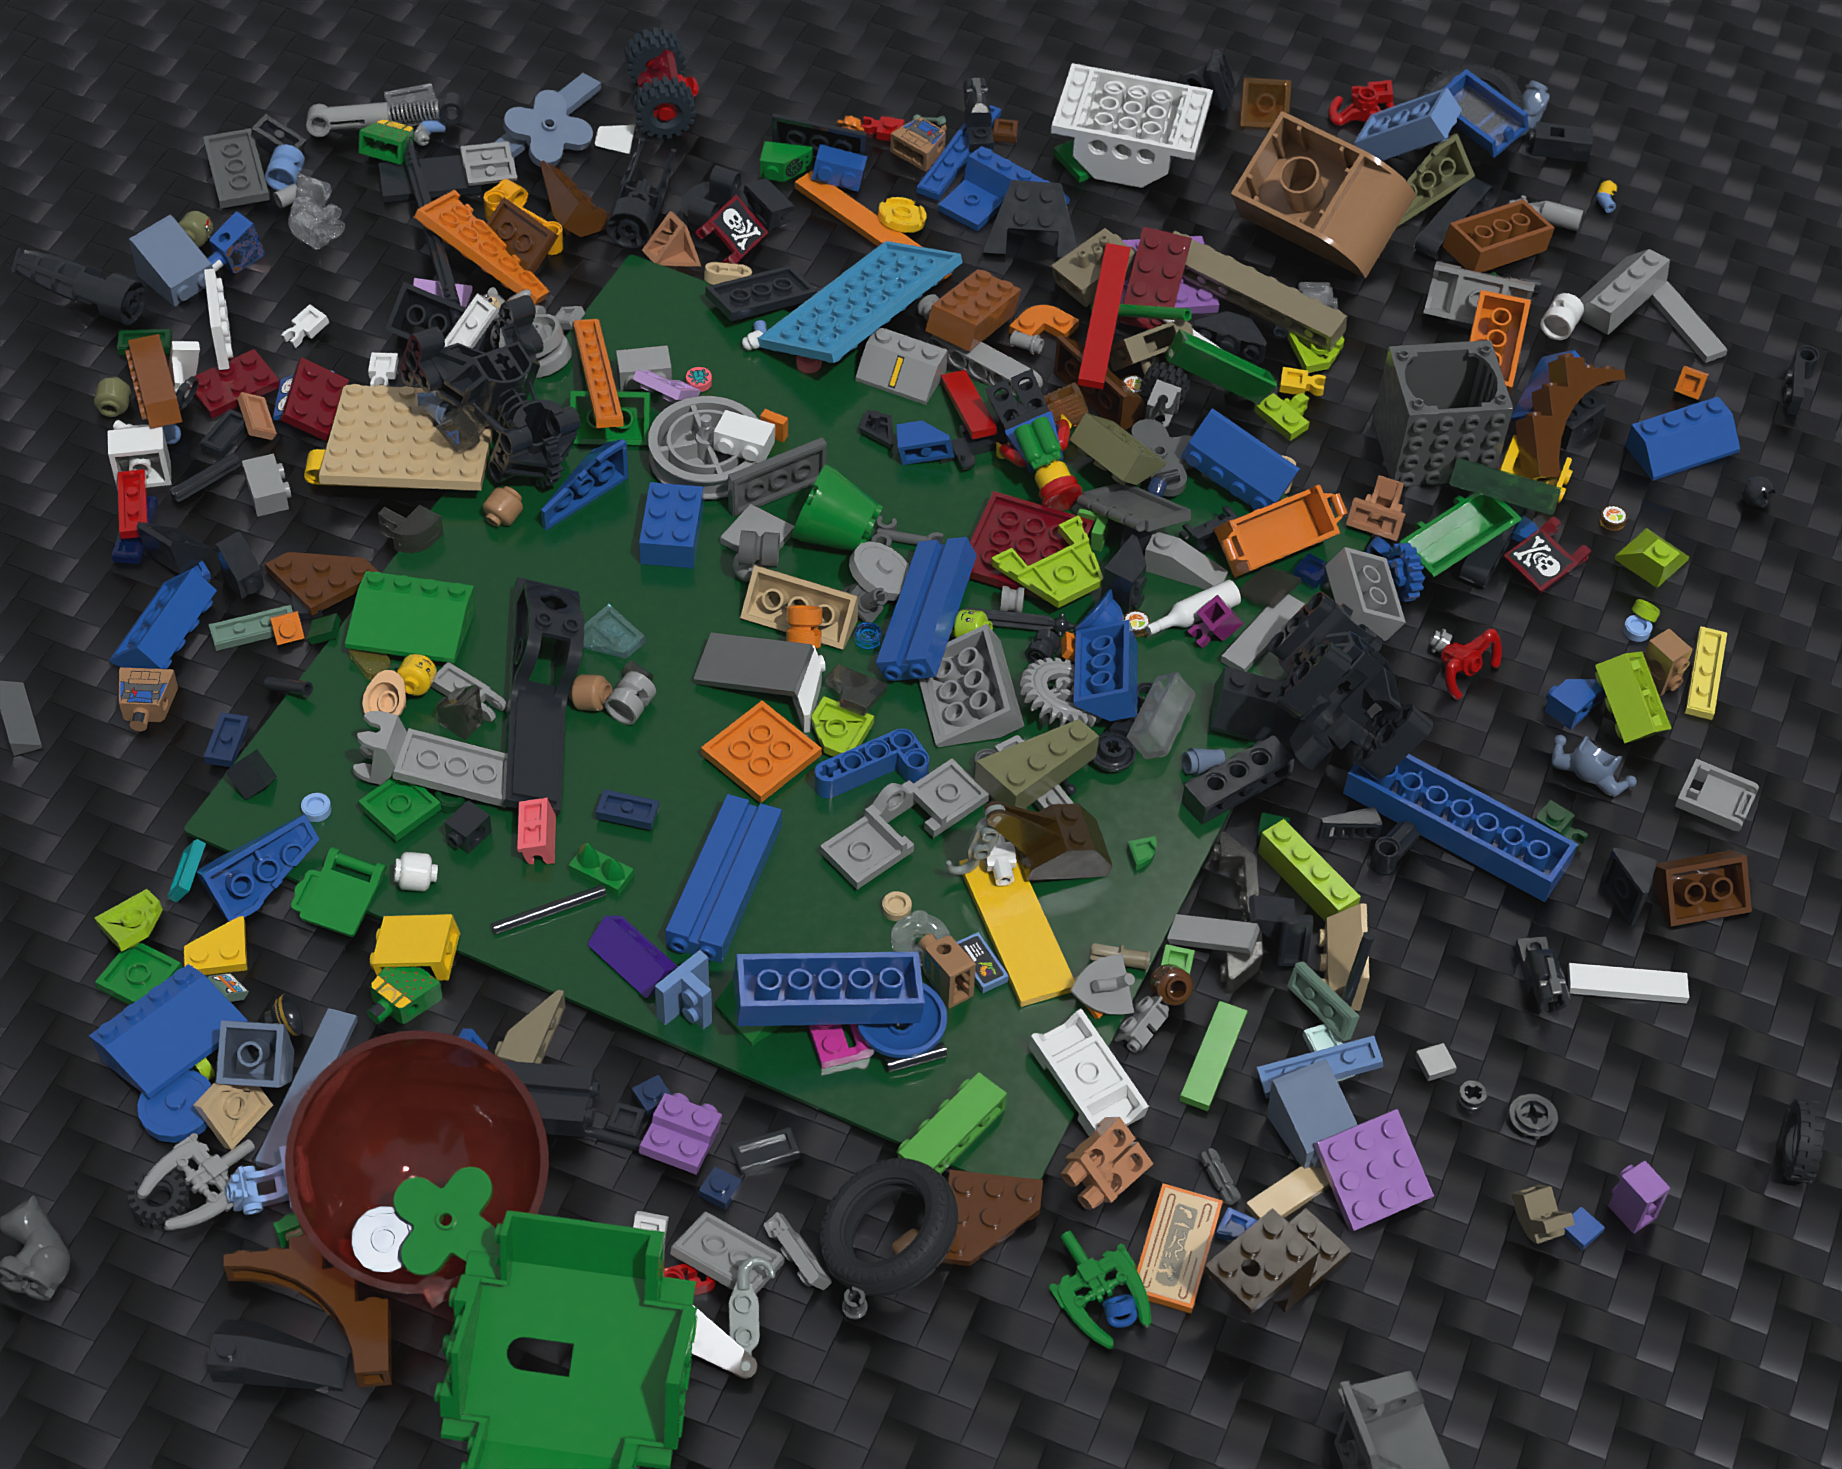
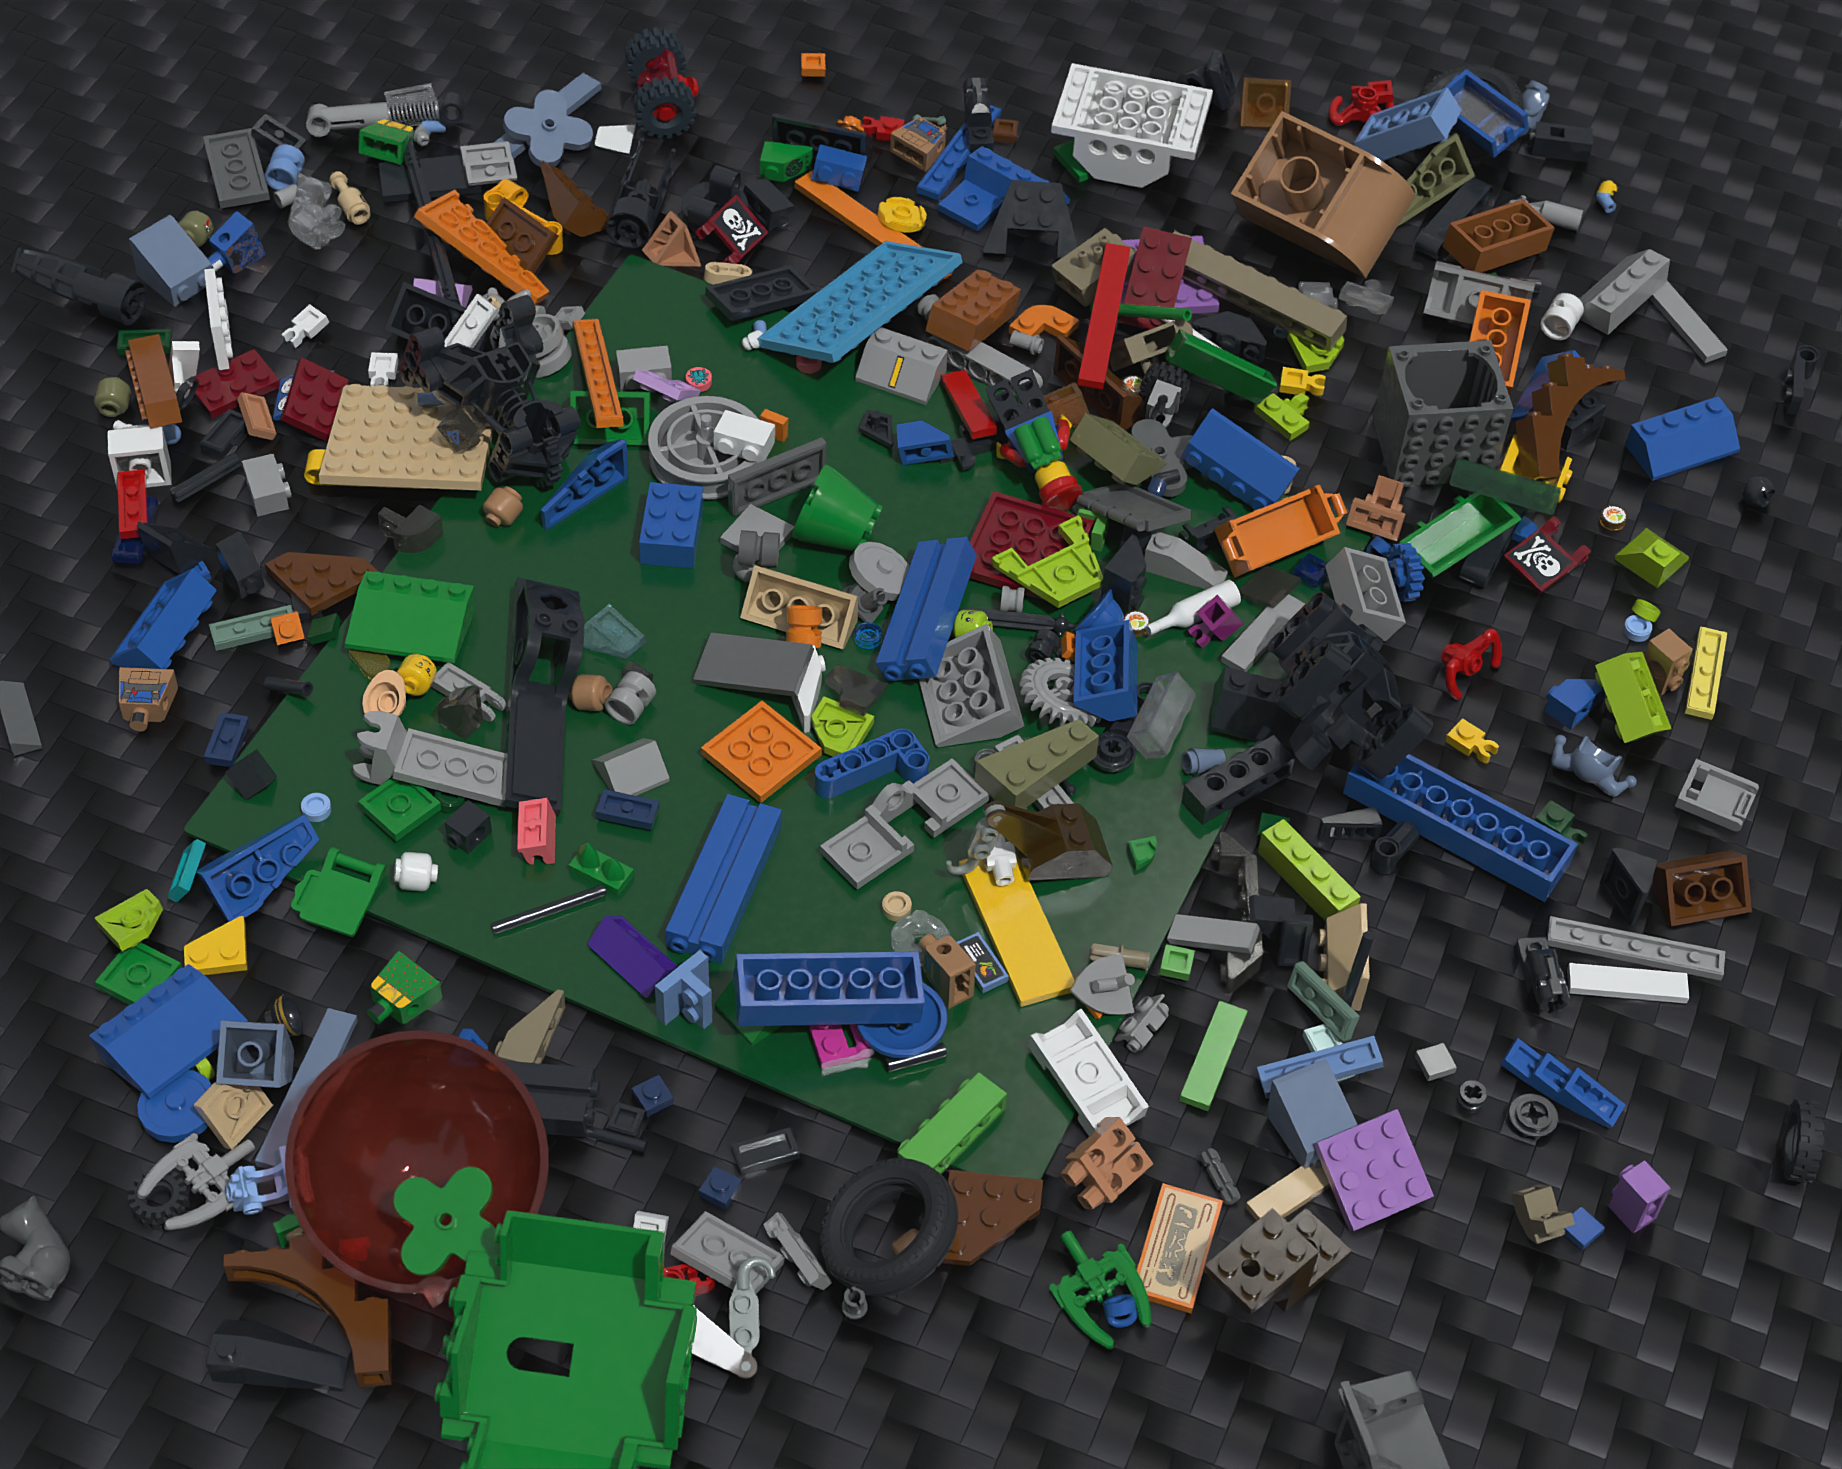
tile [208,973,249,1002] -> none
tile [351,1207,414,1273] -> none
yellow panel [370,914,460,981] -> none
sand blue cone [421,396,458,425] -> none
medium lavender plate [639,1093,722,1175] -> none
dark grey bar [871,516,944,548] -> none
reddish brown head [1150,964,1193,1006] -> none
blue tile [1215,1207,1257,1240] -> none
light grey plate [1428,629,1452,654] -> none
orange tile [1674,366,1709,399] -> none
none -> tan piece [330,172,370,224]
none -> light grey slope [593,738,670,796]
none -> orange plate [802,53,825,77]
none -> clear plate [1339,279,1394,315]
none -> yellow plate [1445,718,1499,764]
none -> blue slope [1499,1038,1626,1128]
none -> light grey tile [1546,916,1725,981]

